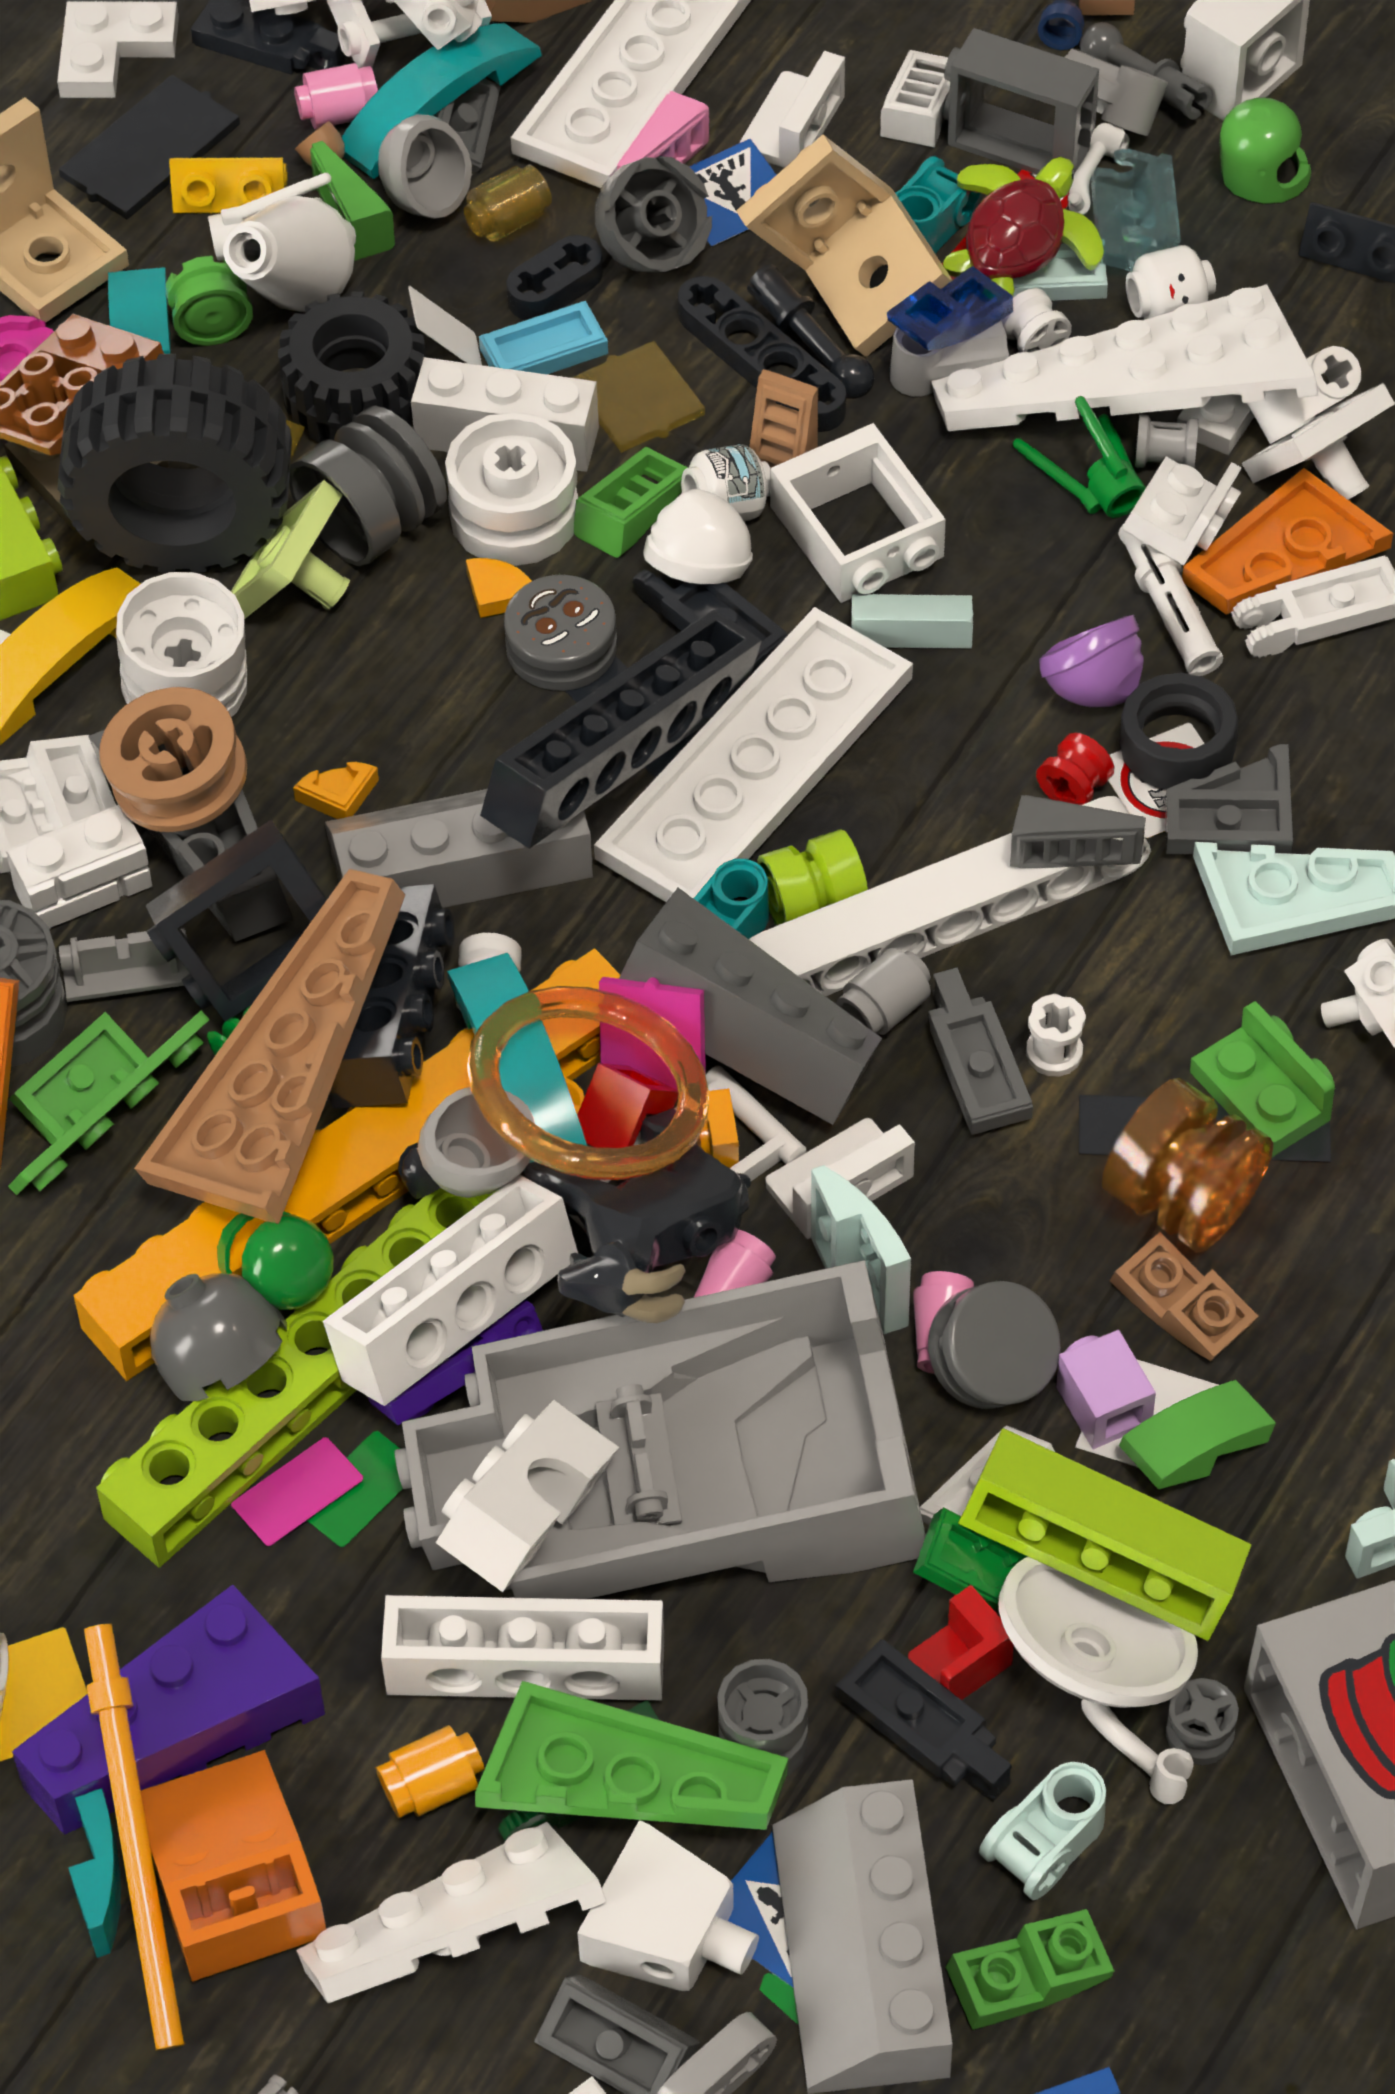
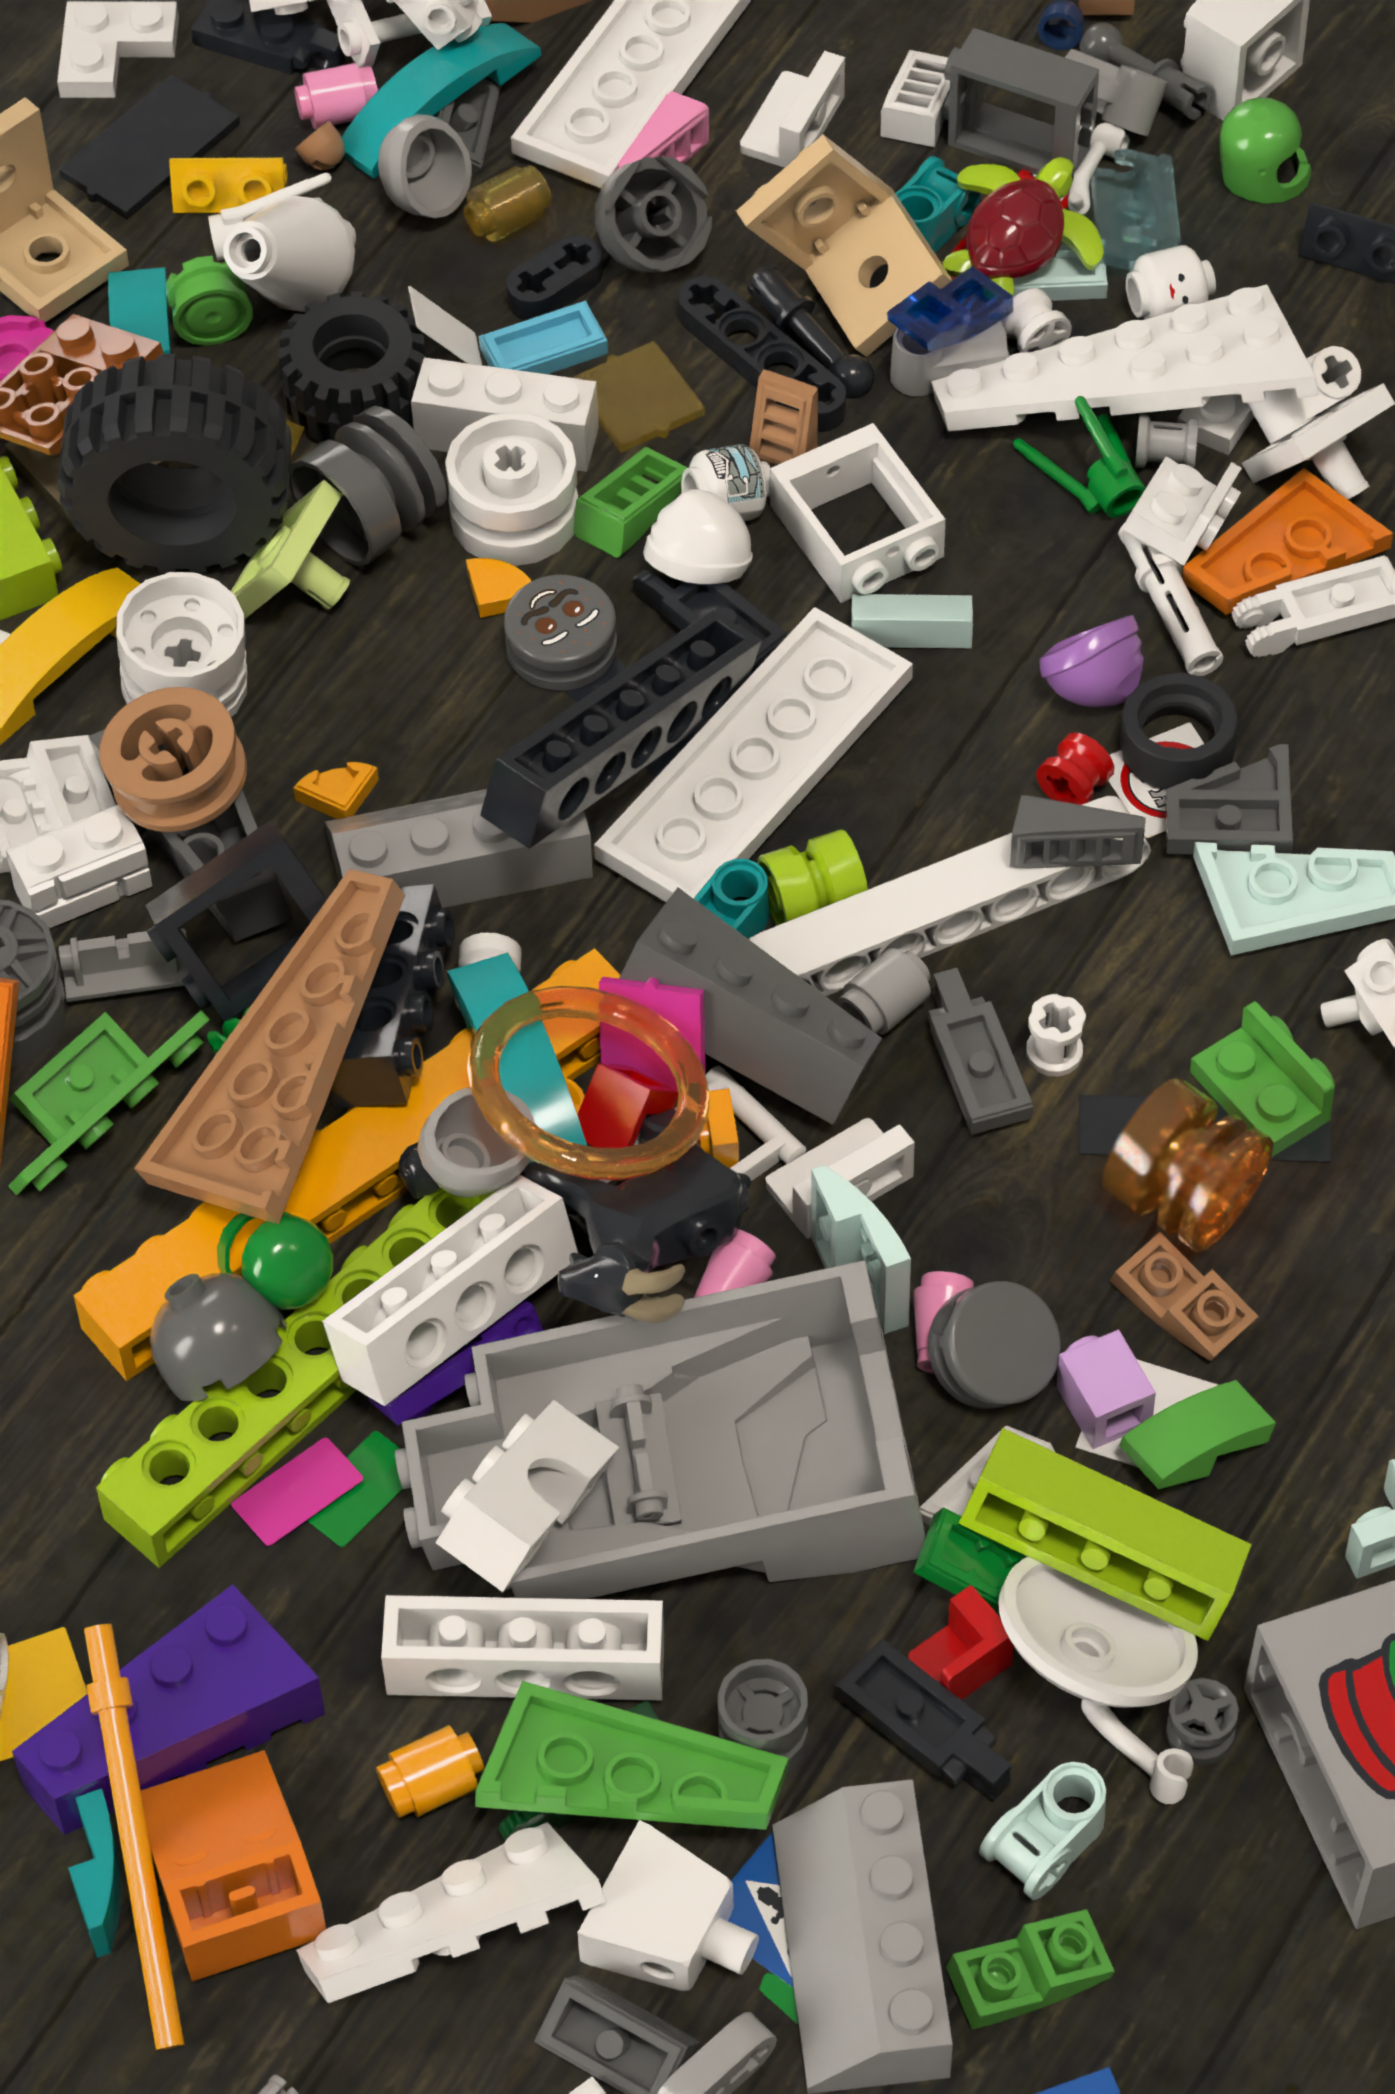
bright green slope [310,141,395,261] -> none
sticker [690,138,776,247] -> none

